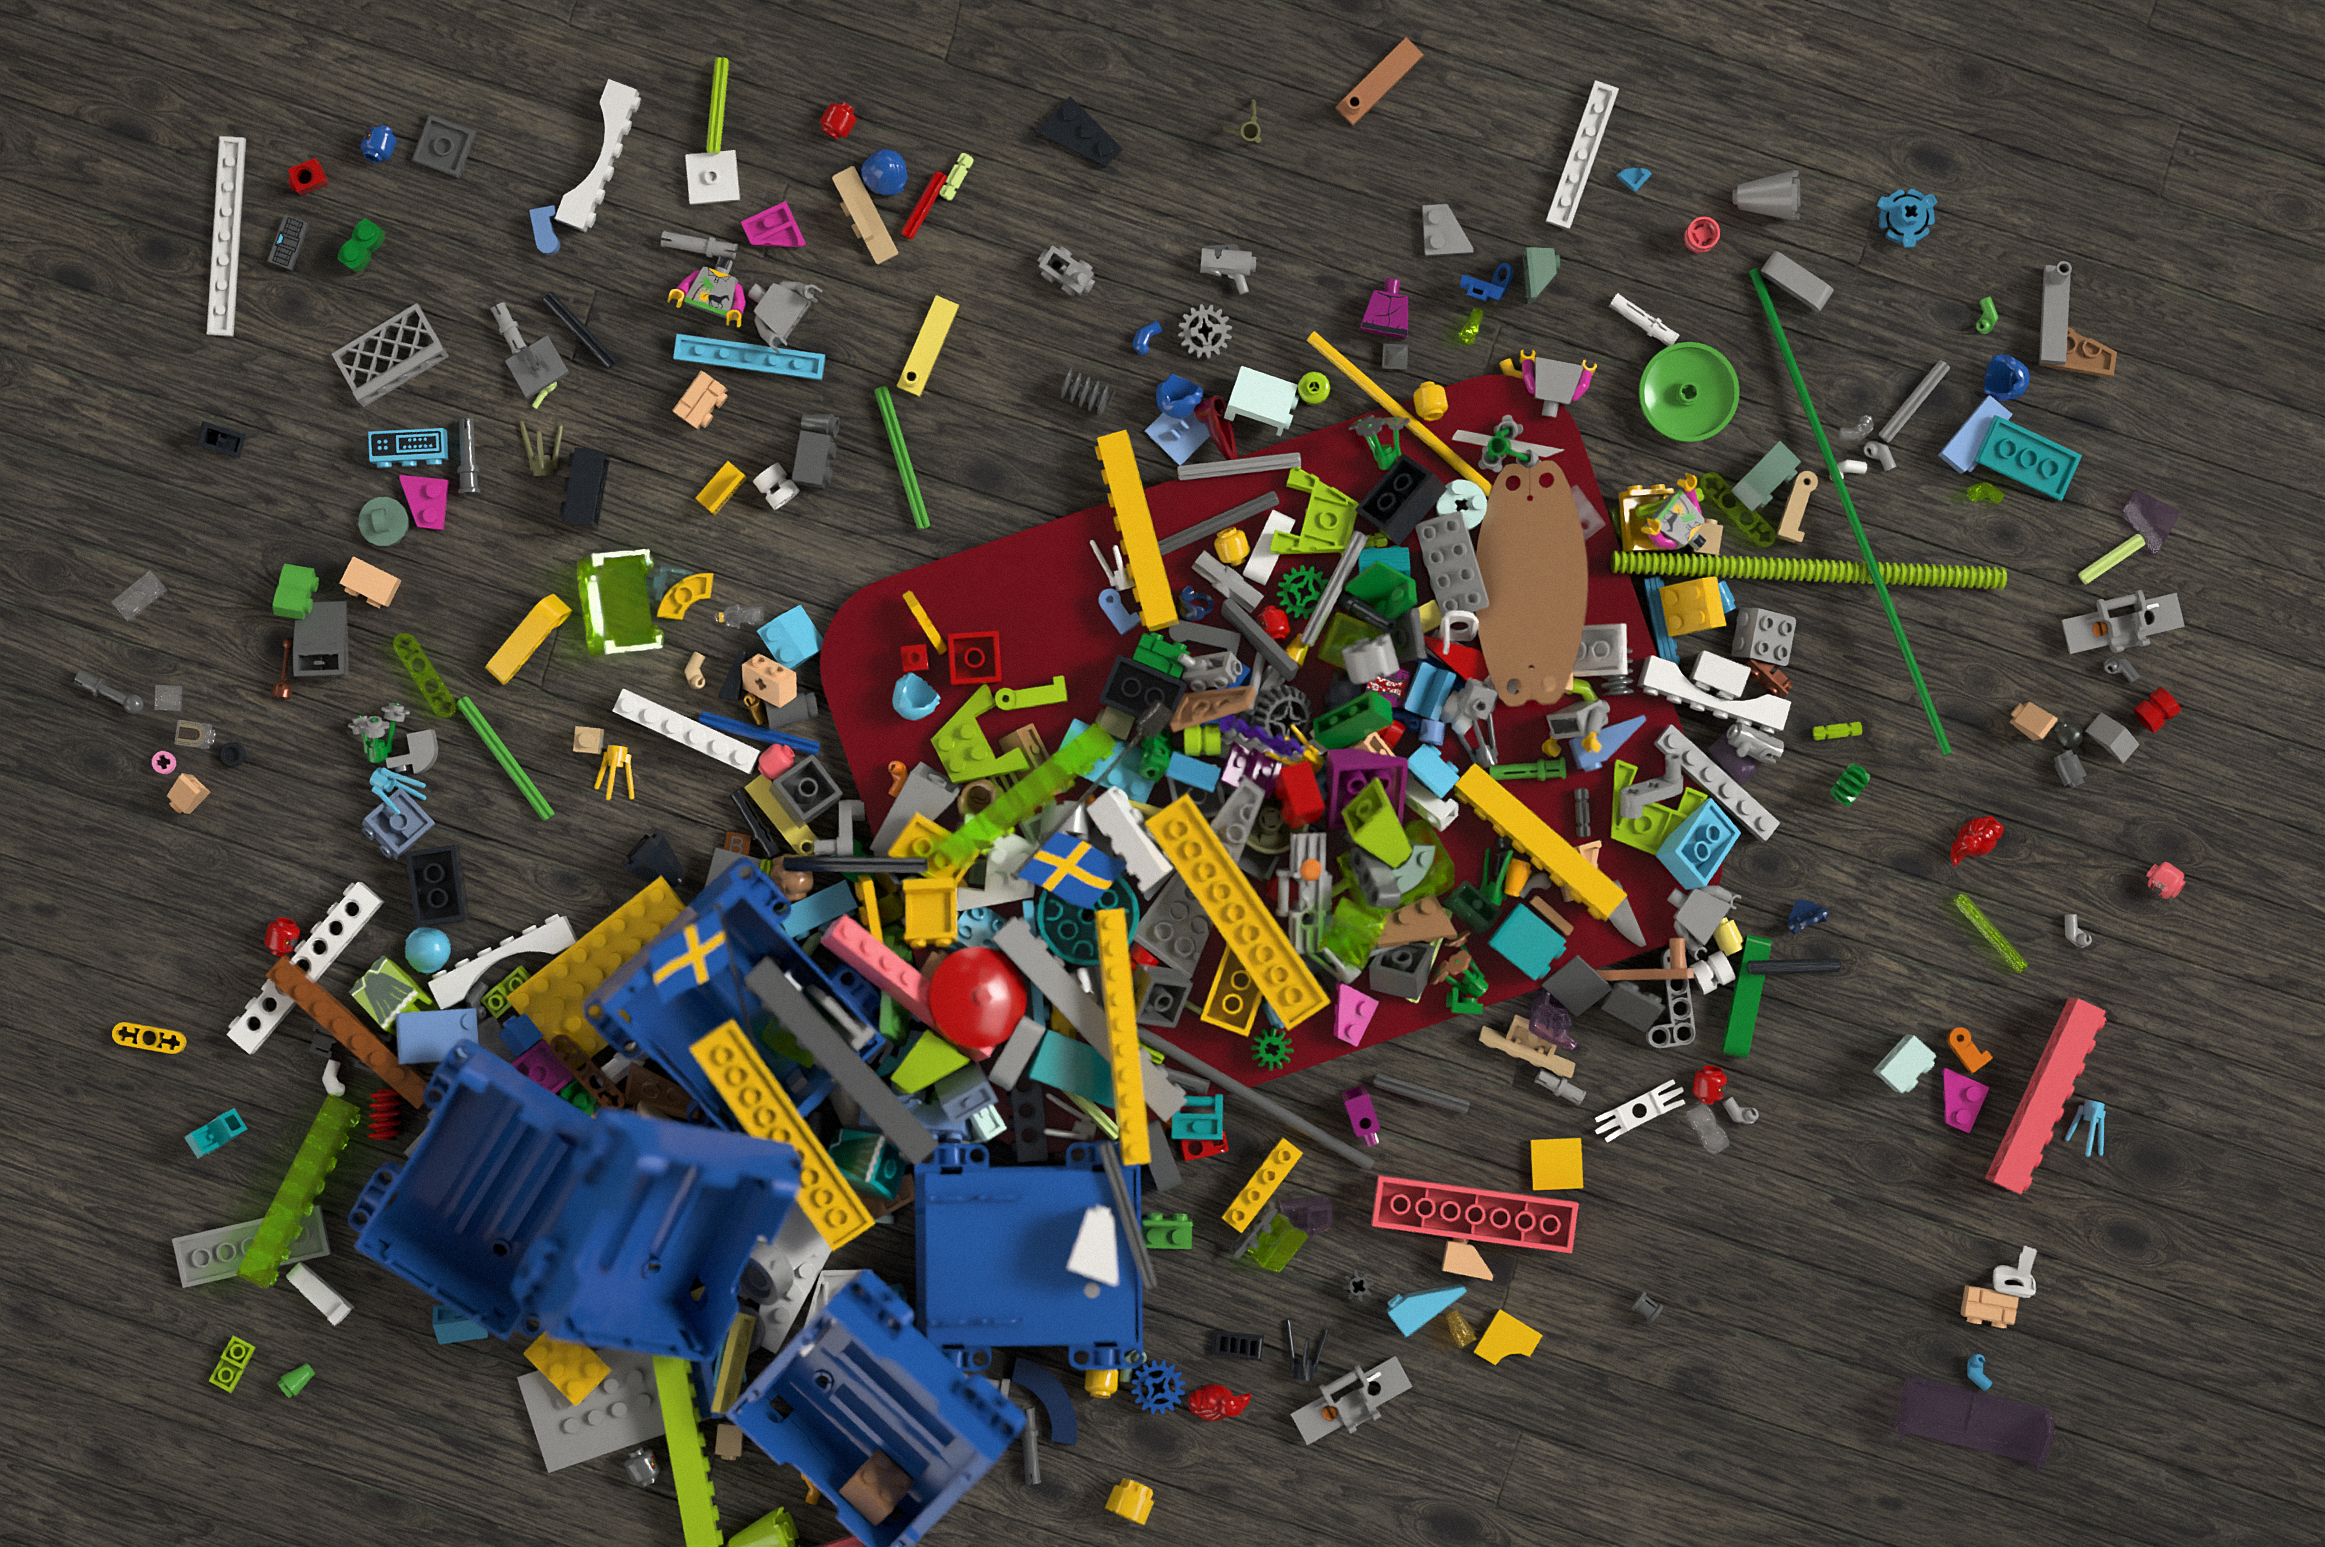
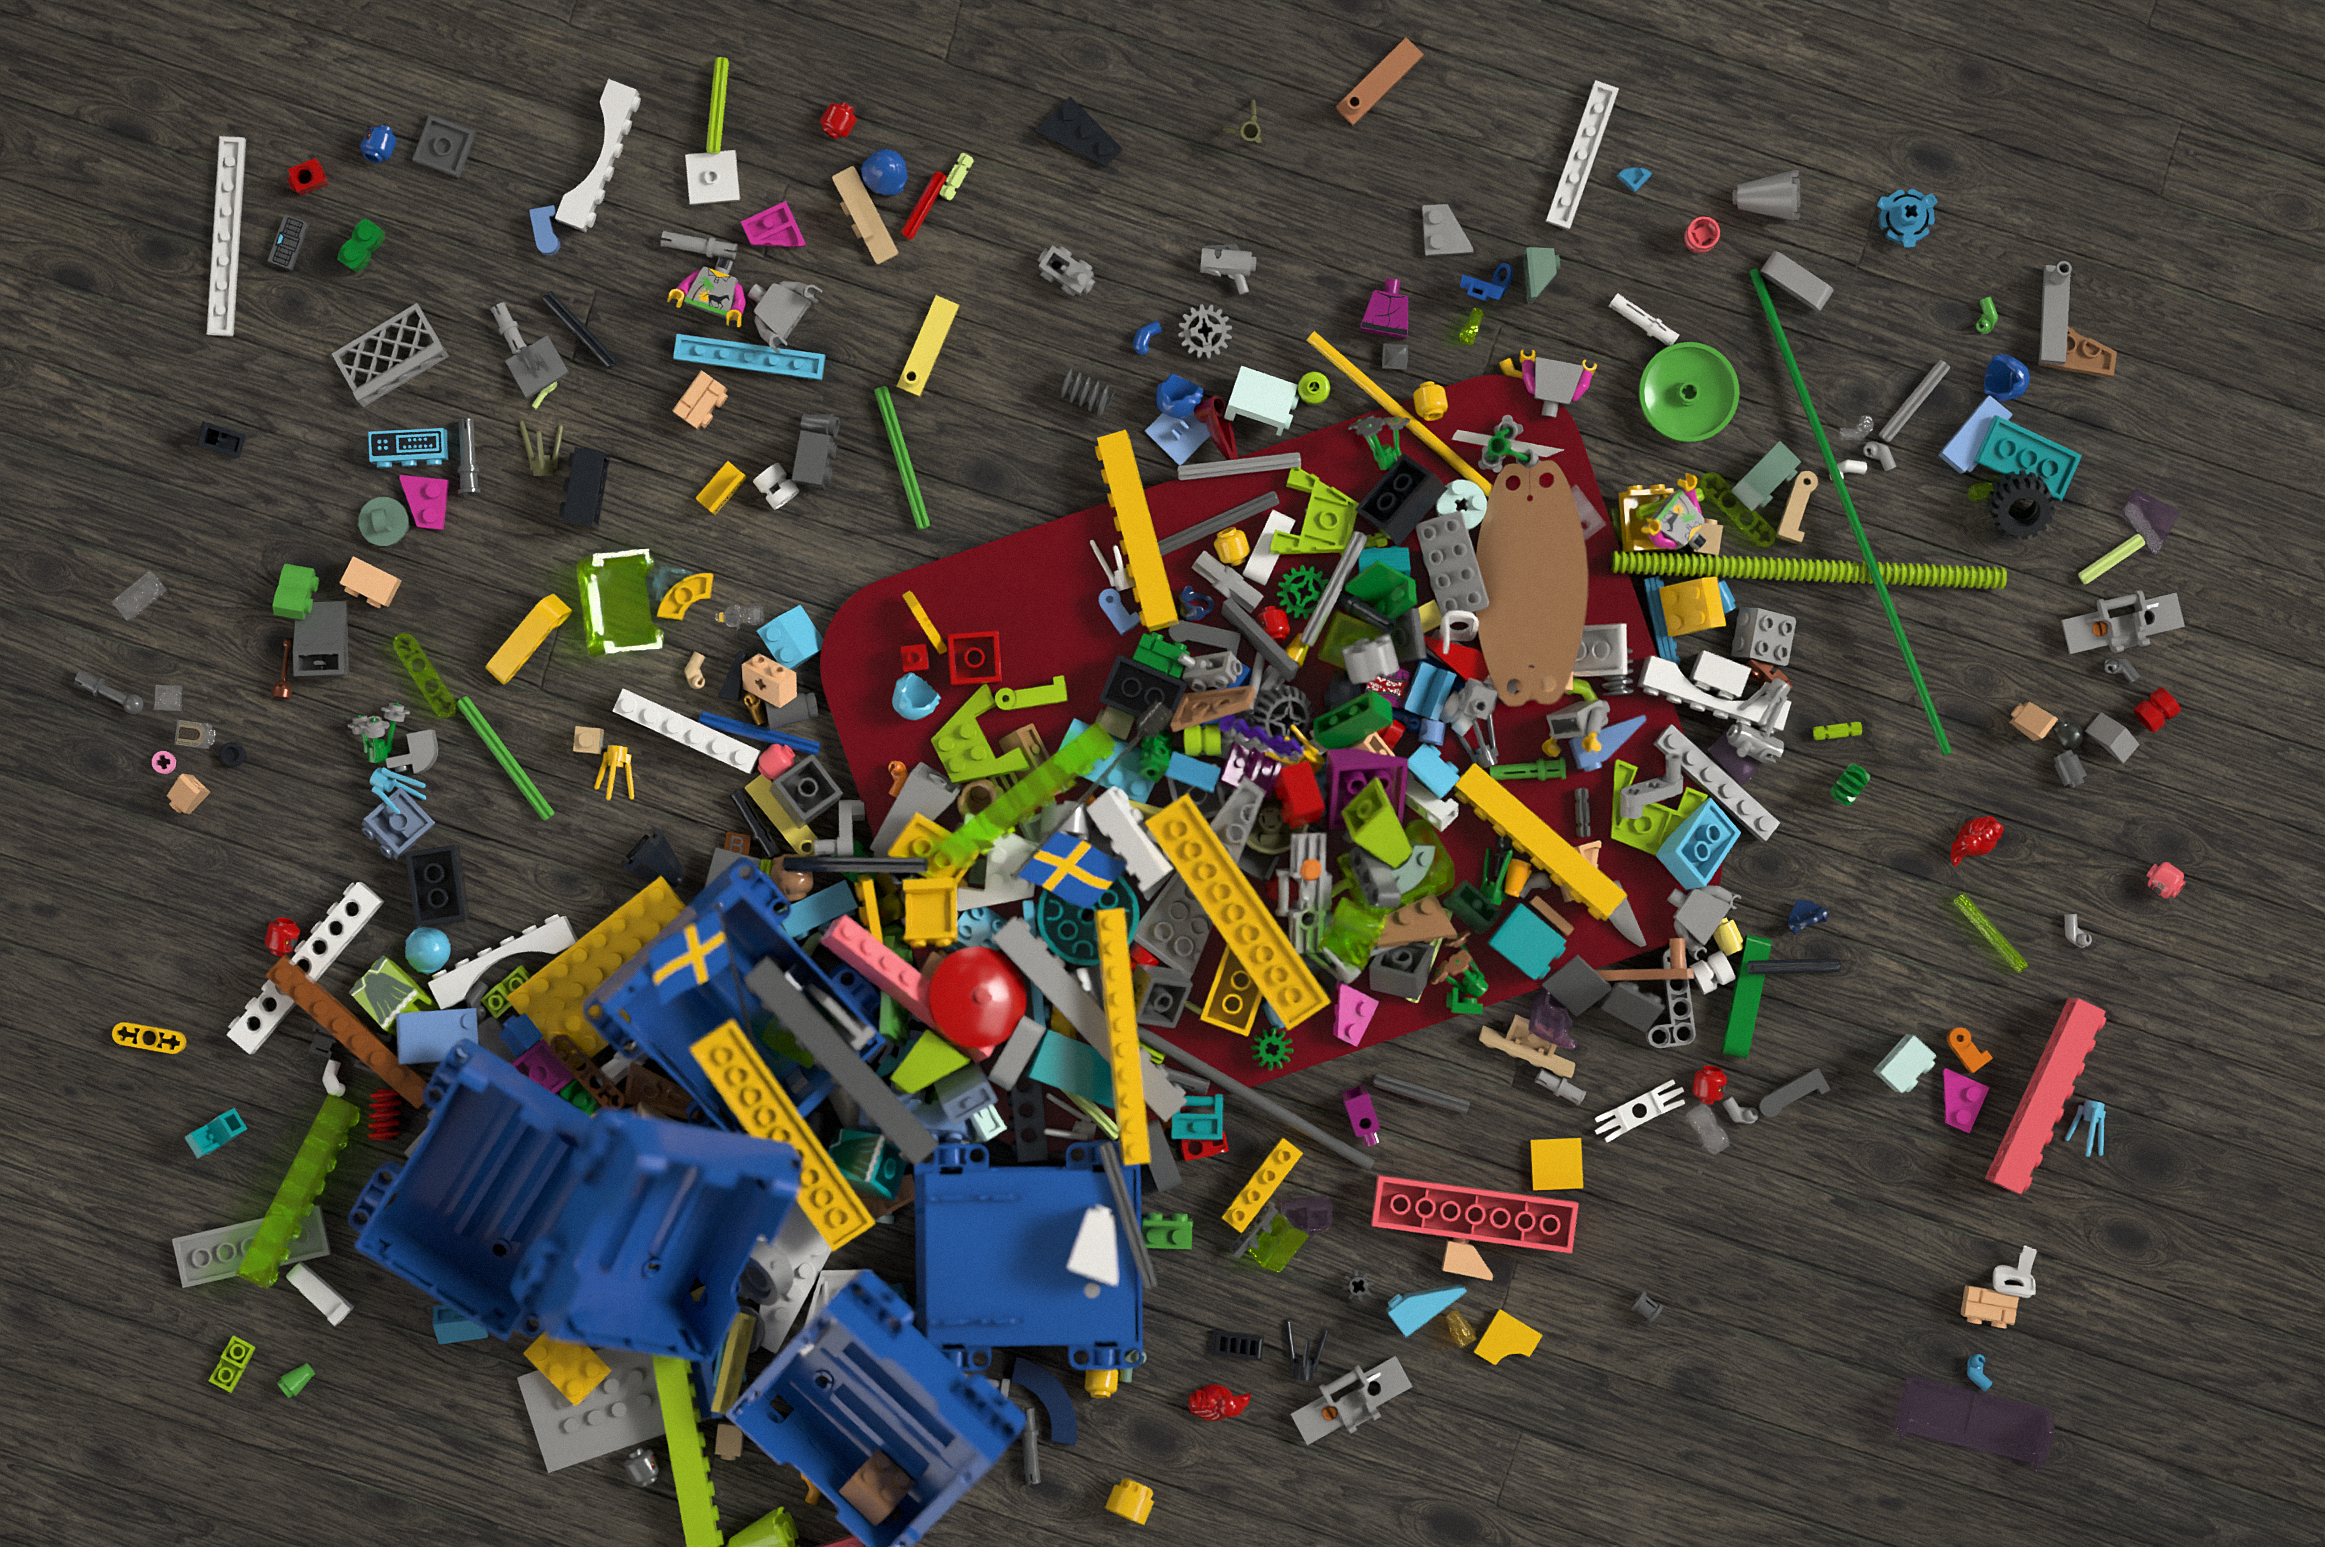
blue gear [1131,1359,1185,1414] -> none
none -> light grey plant [1740,678,1791,737]
none -> dark grey leg [1757,1067,1830,1117]
none -> black tyre [1987,470,2055,540]

